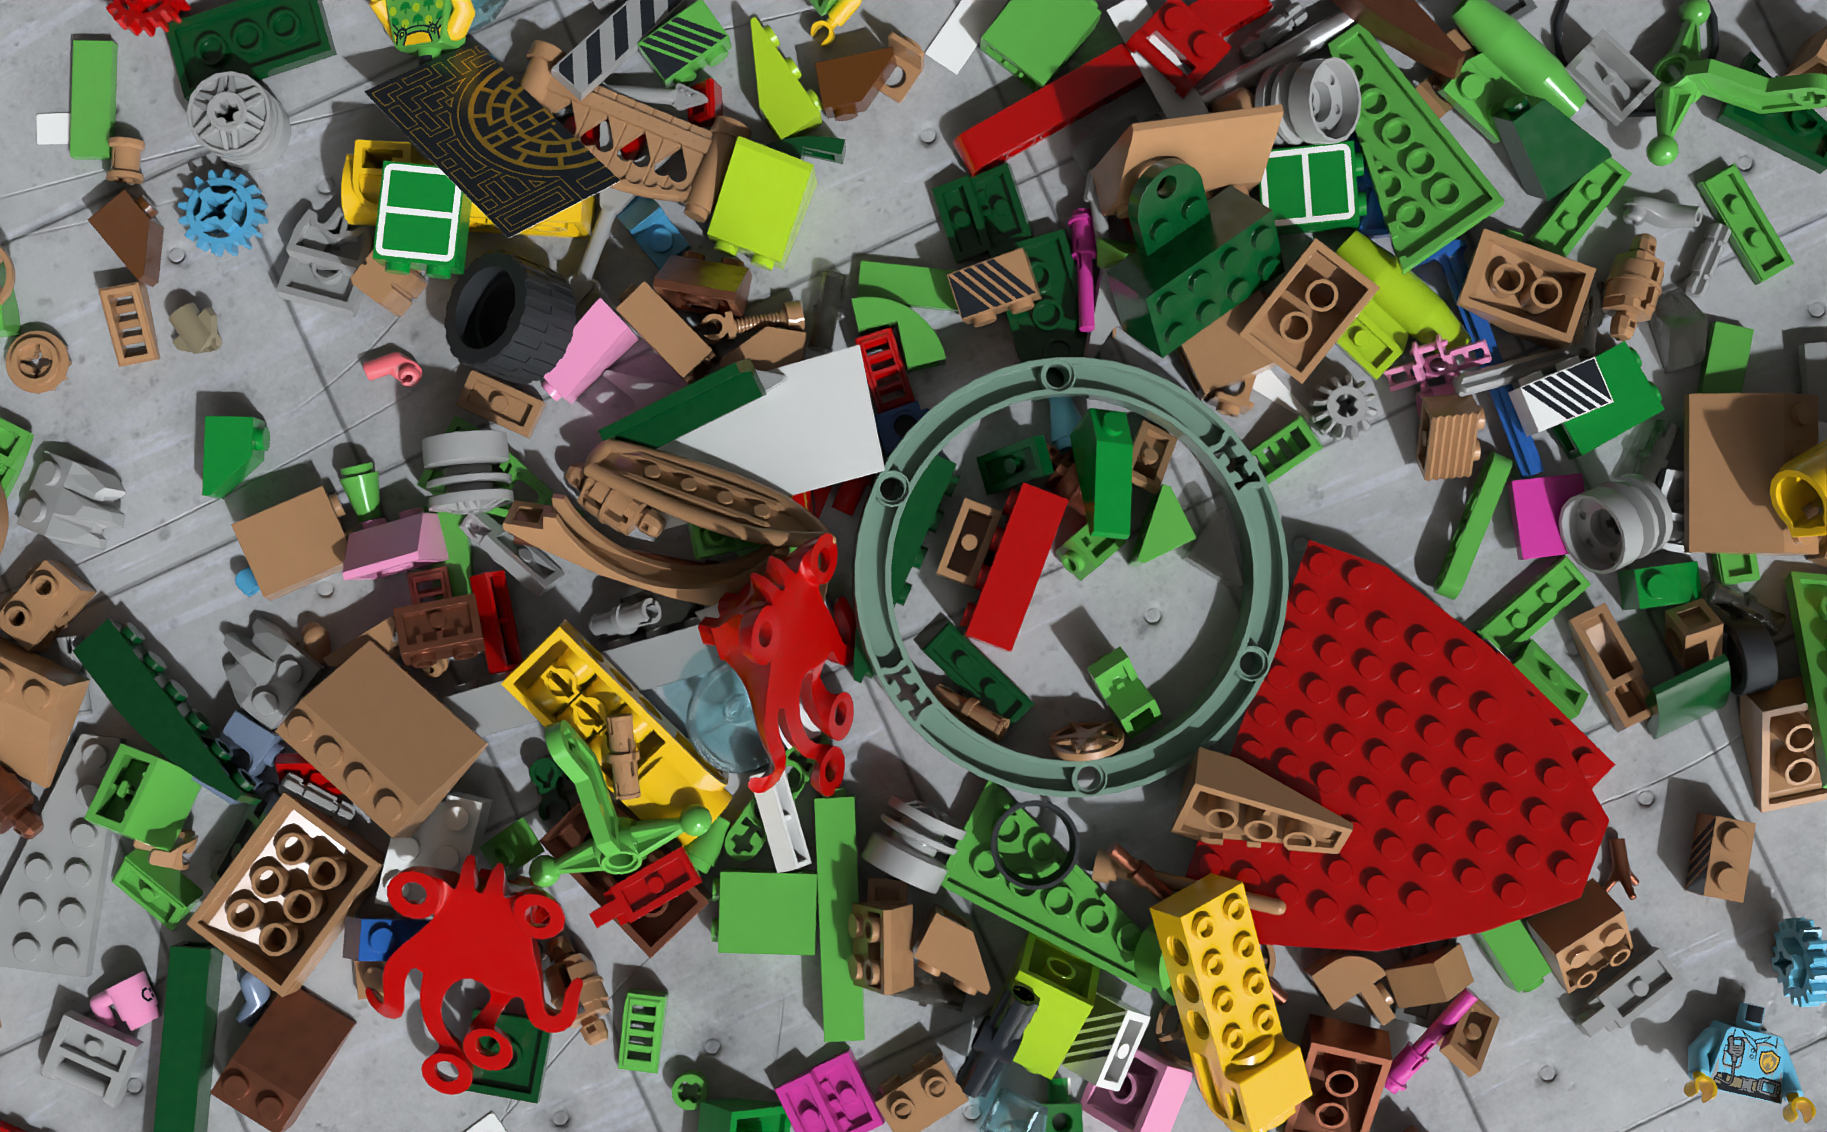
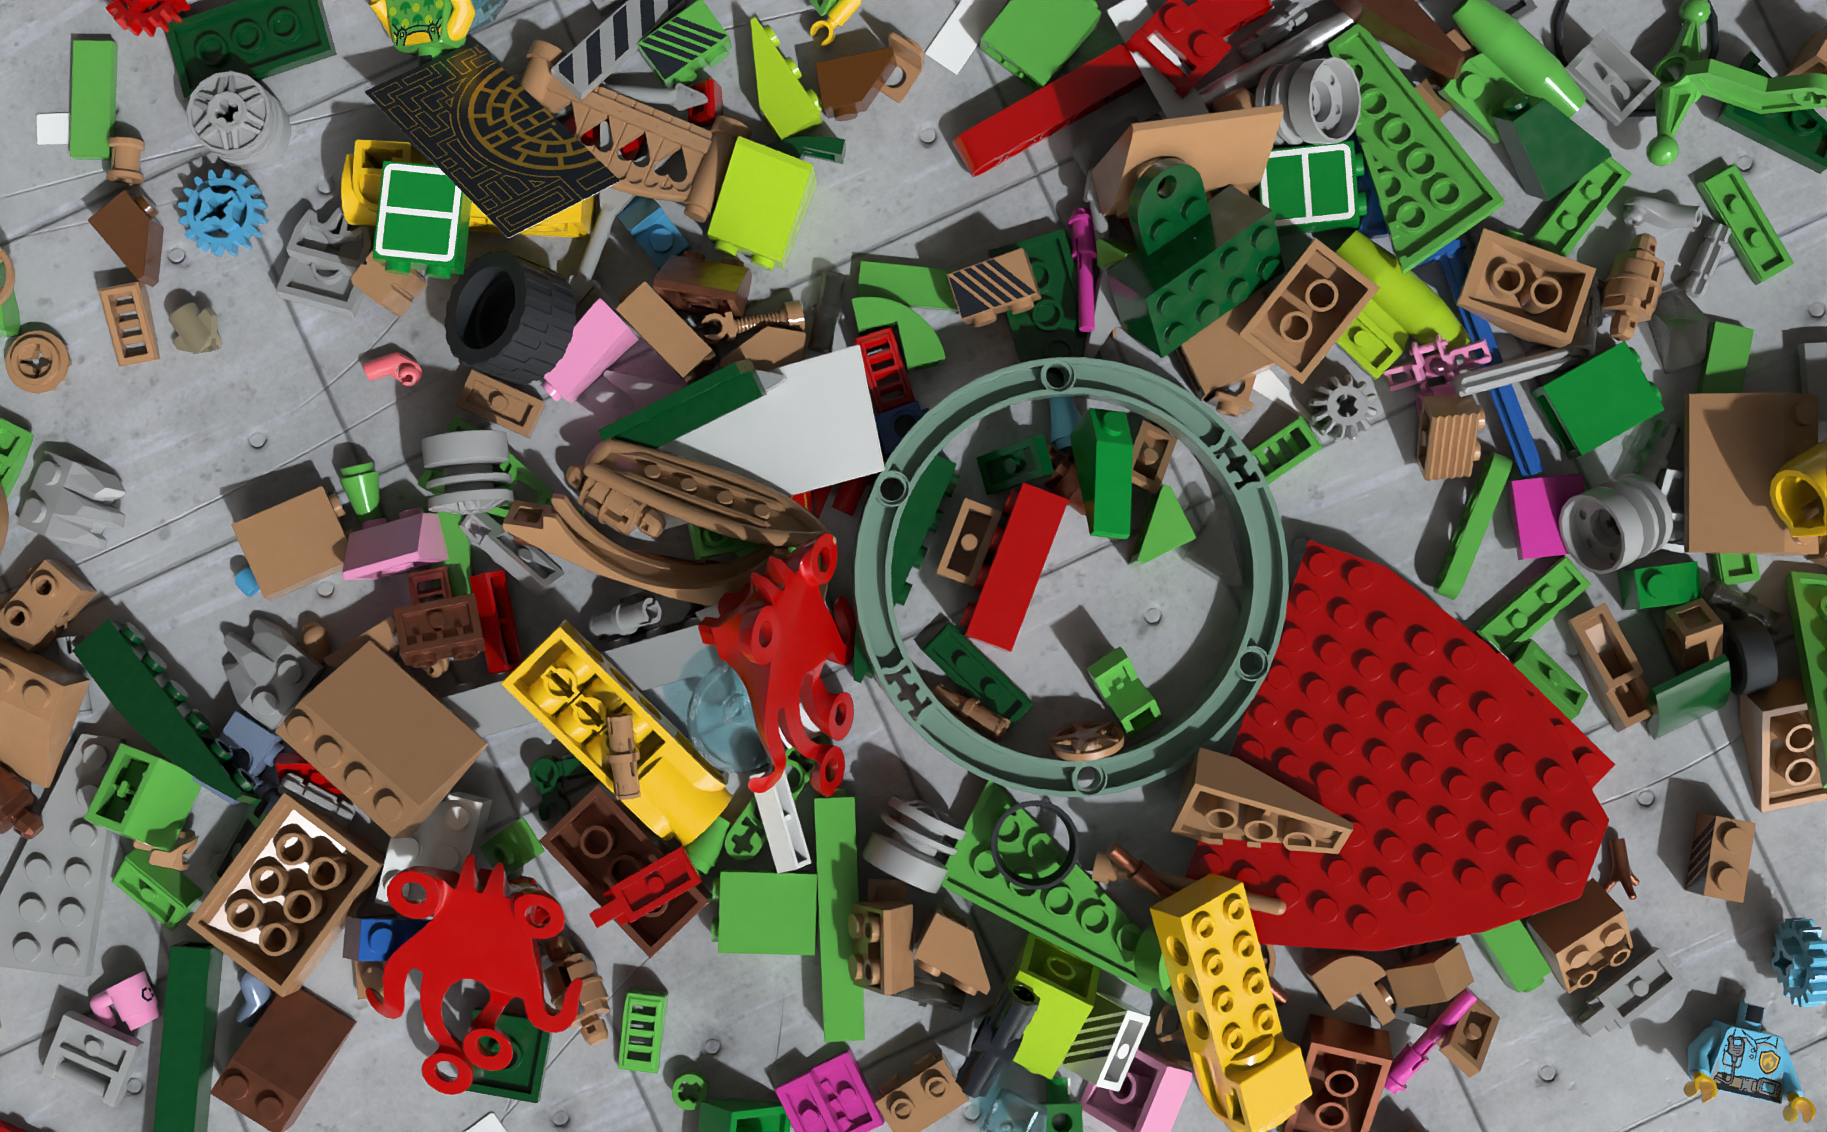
green slope [202,416,270,499] -> none
bright green piece [528,720,712,887] -> none
dark green slope [932,163,1034,264] -> none
bright green bracket [1056,524,1127,581] -> none
brick [1508,355,1614,437] -> none

